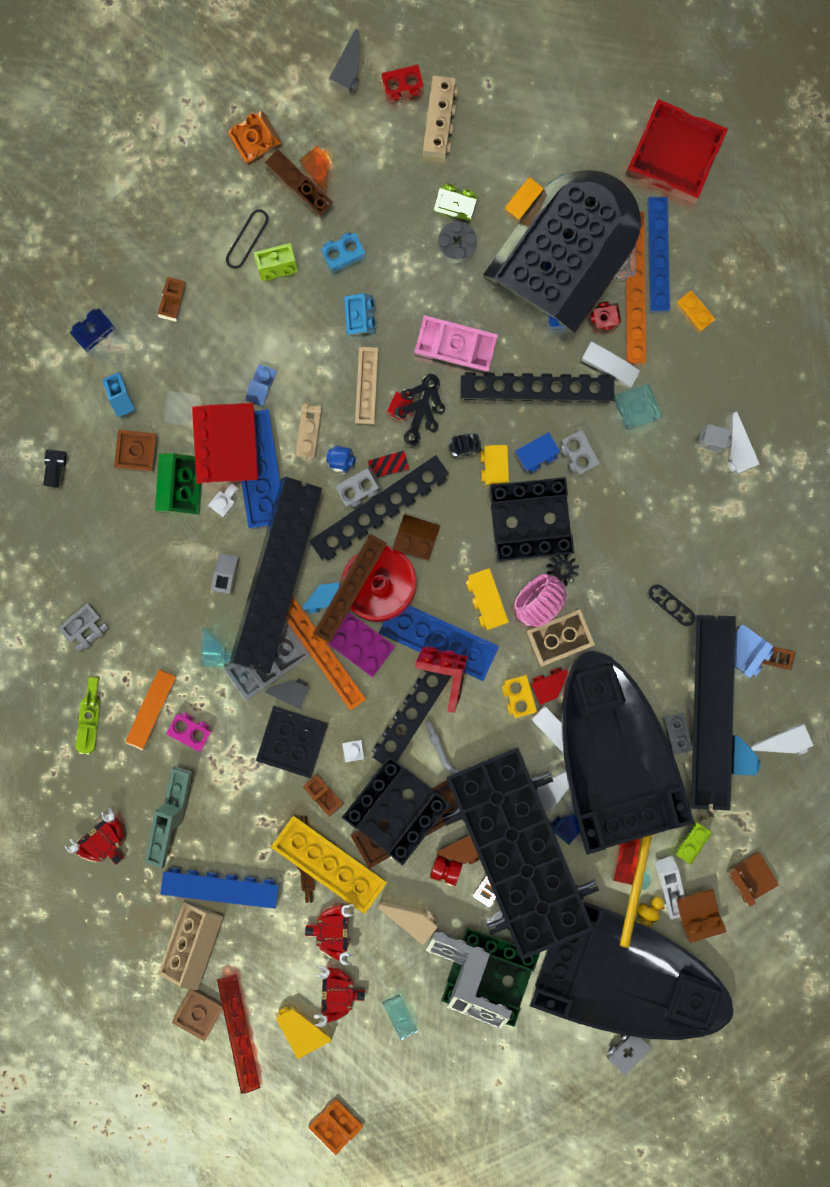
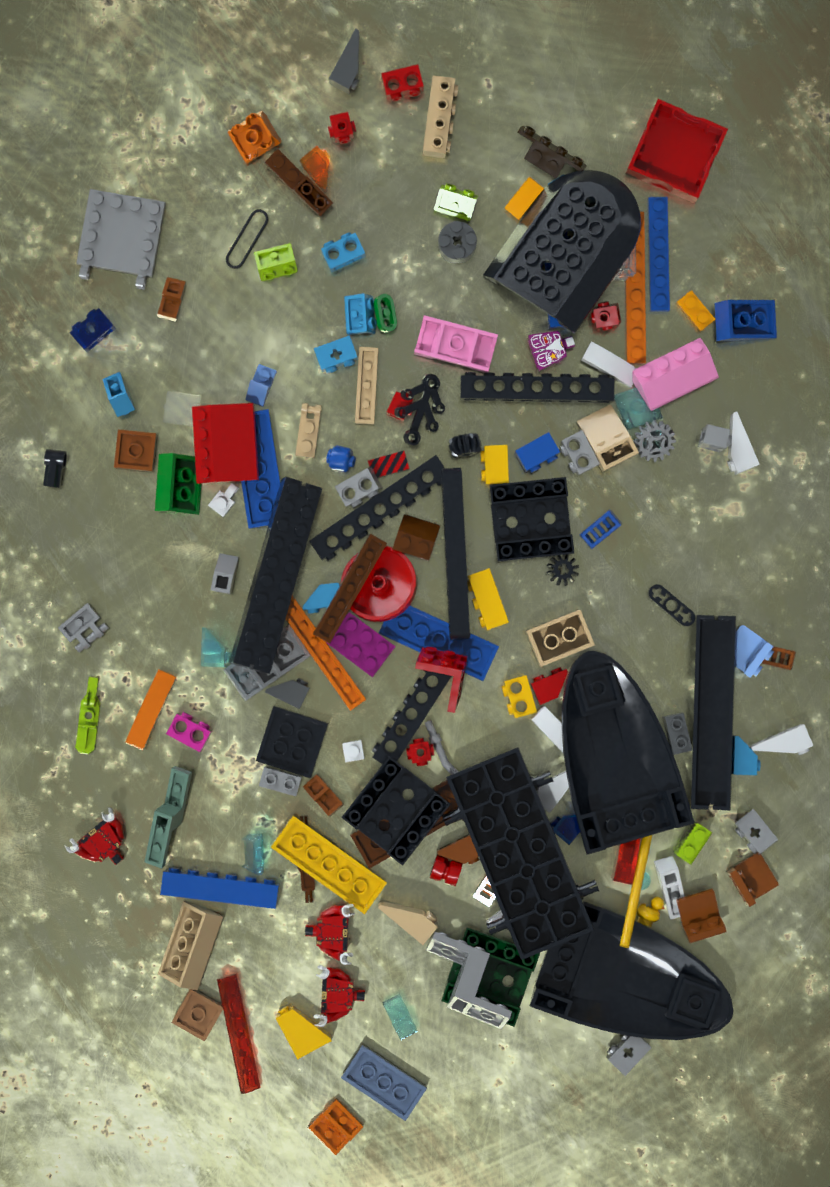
bright pink gear [514,574,567,627] -> none
none -> light grey plate [76,189,166,290]
none -> clear light blue slope [241,834,264,876]
none -> light grey brick [259,766,302,796]
none -> dark azure brick [314,335,358,374]
none -> red brick [328,112,356,144]
none -> sand blue plate [341,1044,427,1121]
none -> green plate [374,294,397,333]
none -> red brick [406,738,435,766]
none -> black beam [441,468,470,640]
none -> dark brown bracket [517,126,587,178]
none -> magenta torso [527,331,575,373]
none -> tan slope [577,404,639,472]
none -> blue slope [580,509,622,549]
none -> bright pink slope [632,338,719,411]
none -> light grey gear [633,420,676,462]
none -> blue slope [715,300,777,341]
none -> light grey brick [734,809,778,855]

